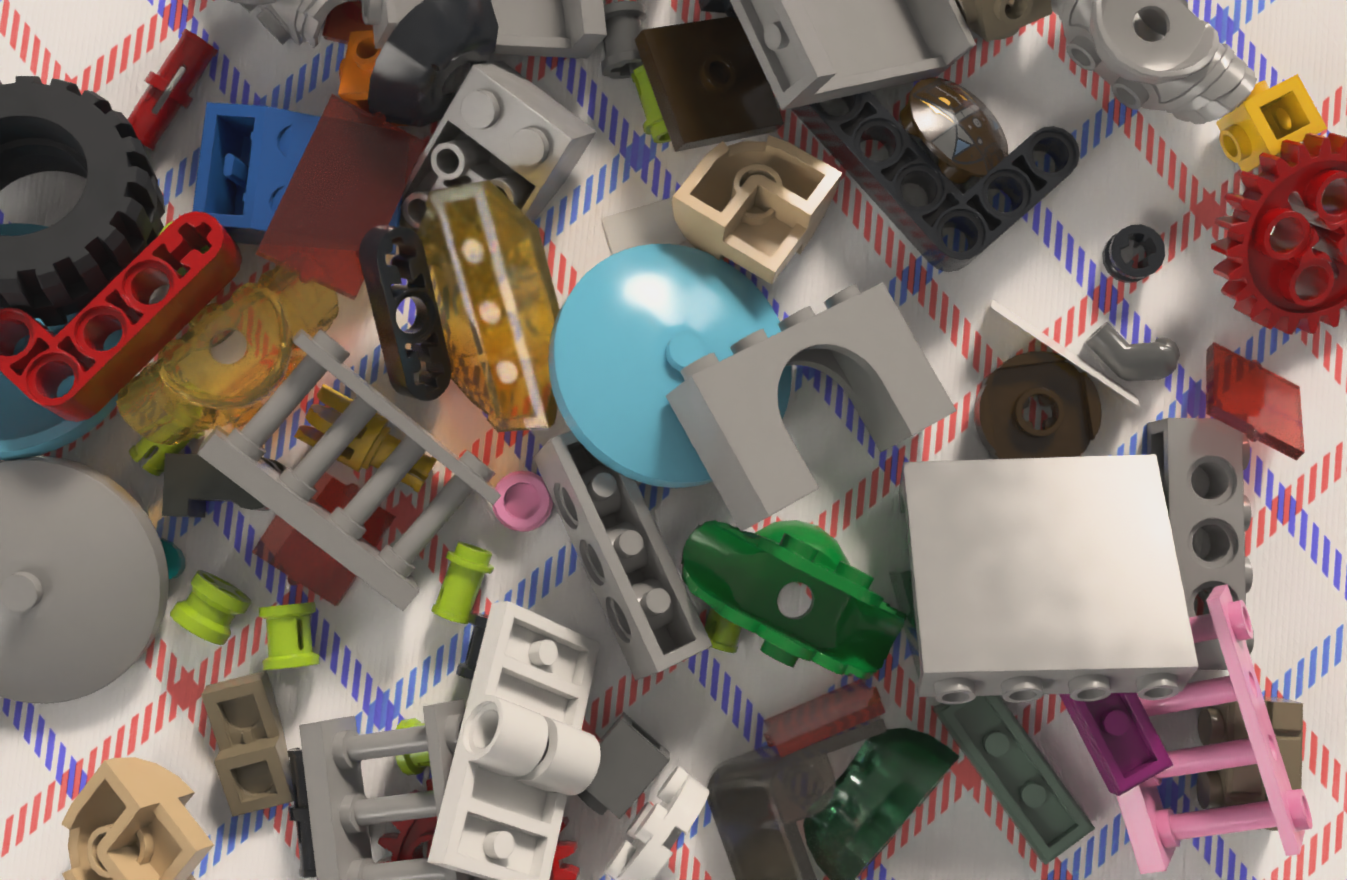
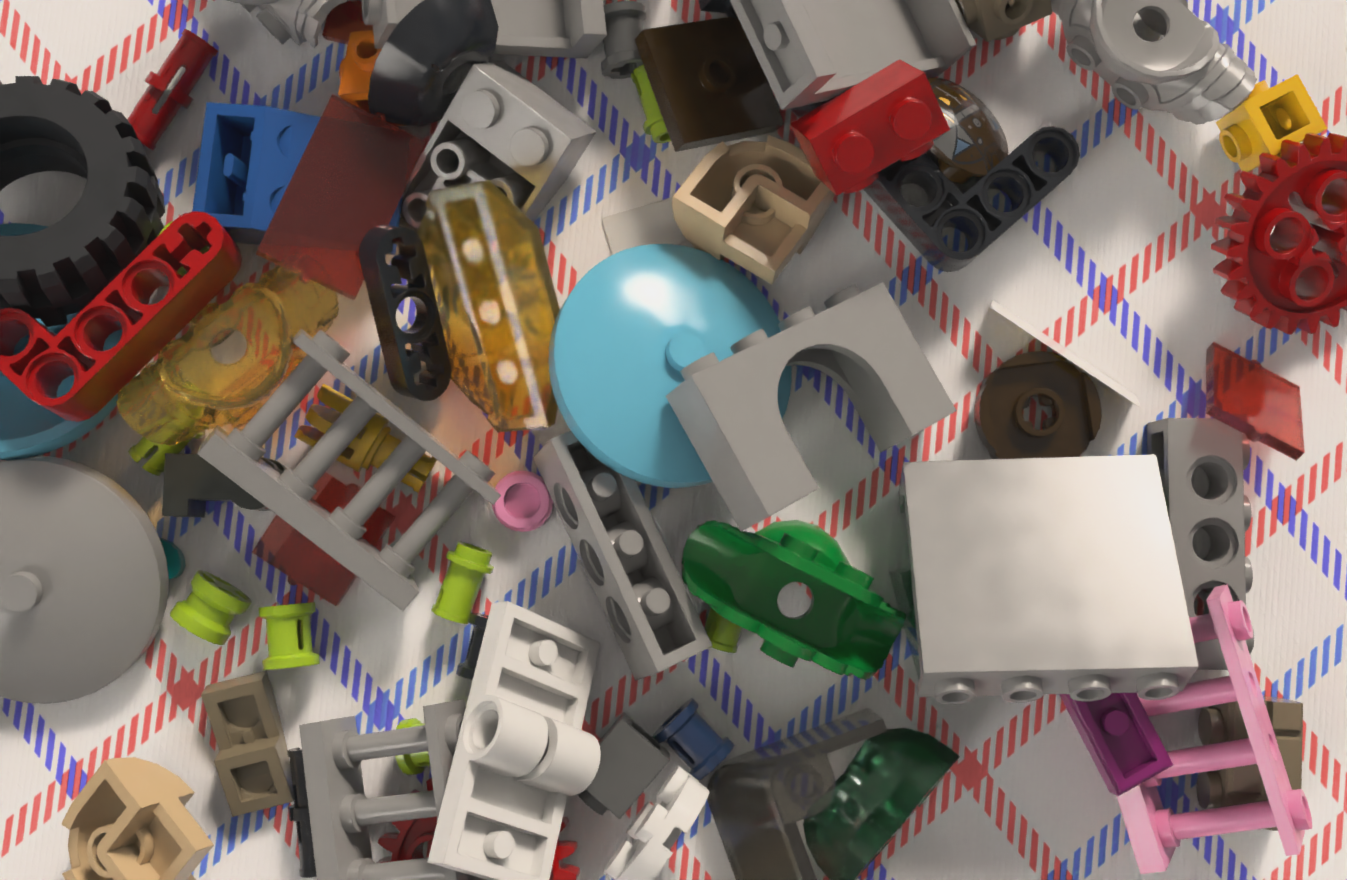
clear red piece [763,679,886,757] -> none
sand green tile [932,695,1095,865] -> none
dark grey arm [1085,322,1180,381] -> none
black bush [1102,224,1165,283] -> none
none -> dark blue bush [652,698,735,781]
none -> red brick [790,59,950,196]

